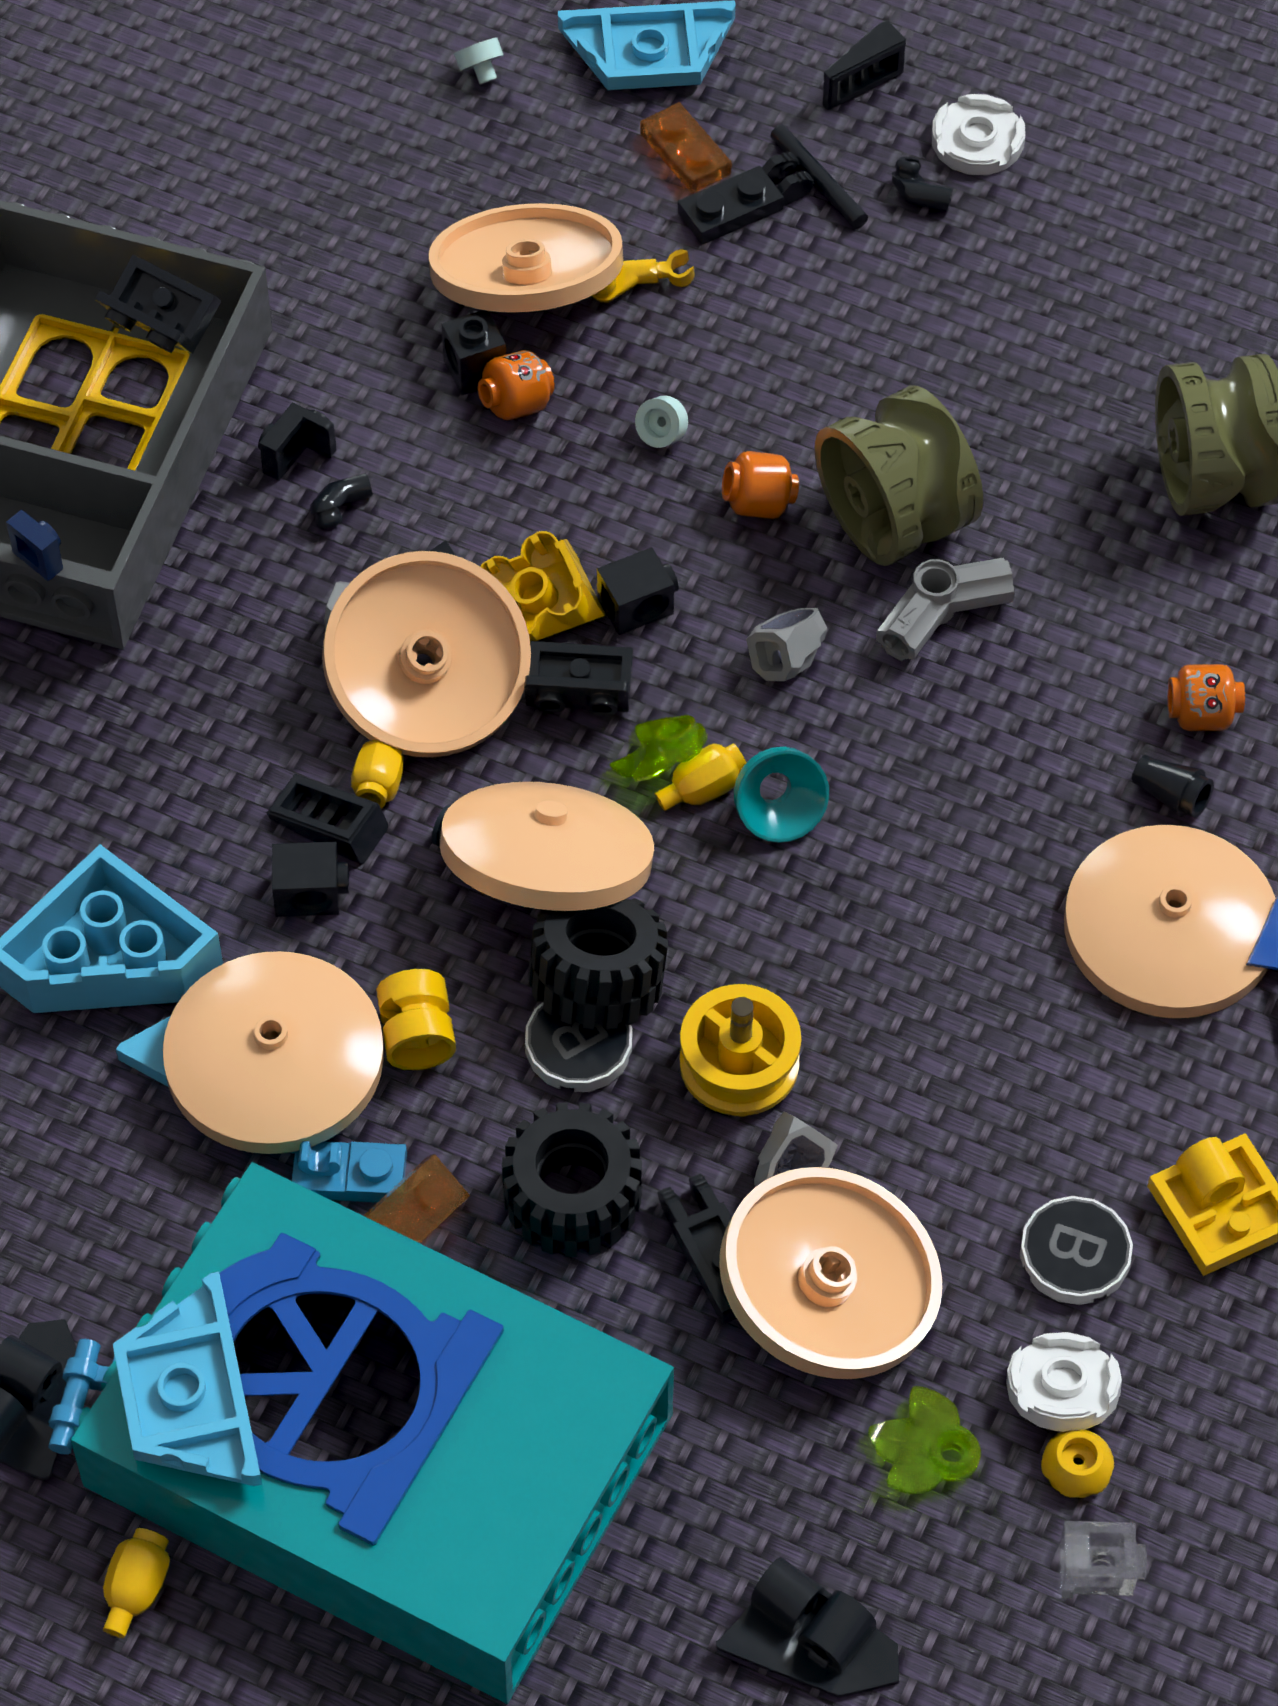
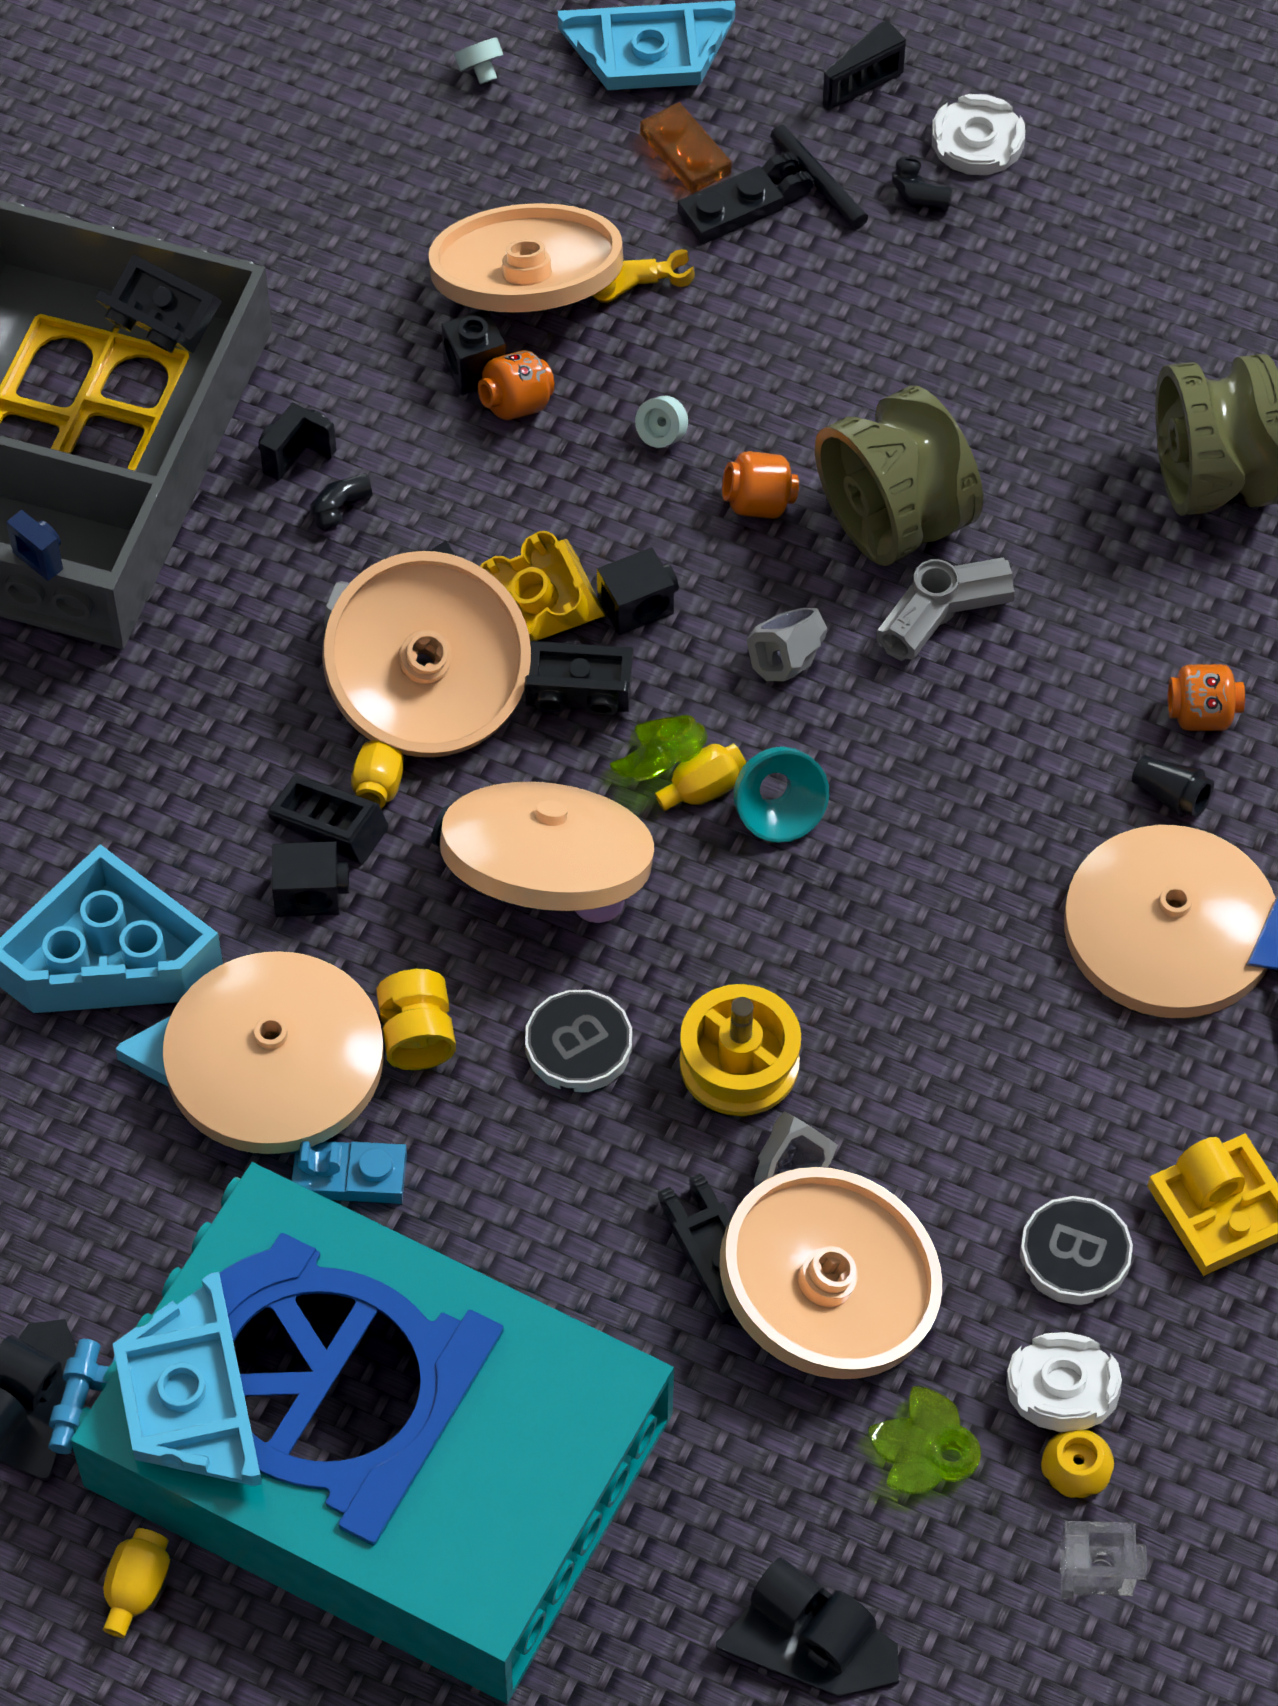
clear orange plate [364,1154,470,1243] -> none
black tyre [502,1102,642,1257] -> none
black tyre [528,898,668,1030] -> none

